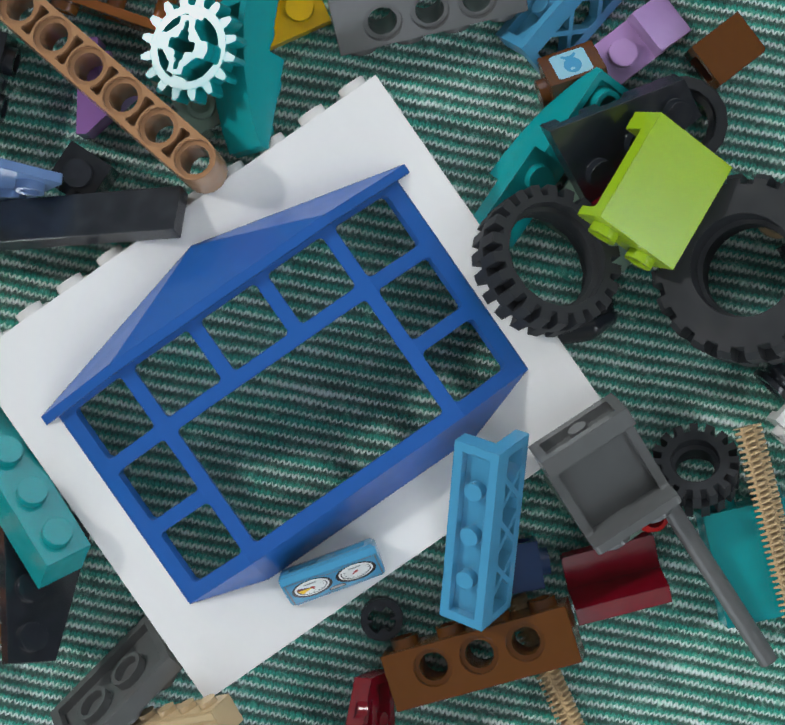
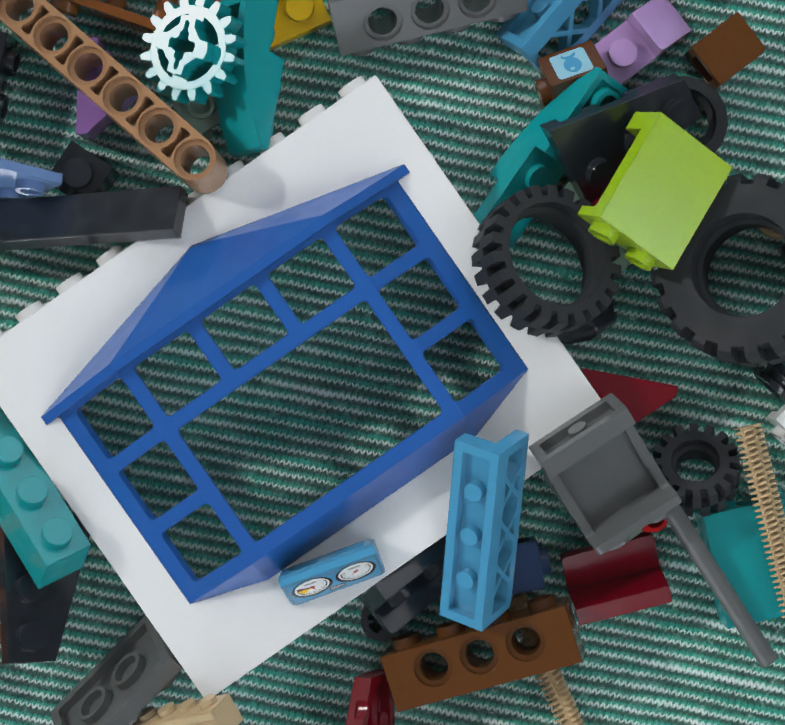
none -> black bracket [360,535,446,635]
none -> dark red slope [580,368,678,423]

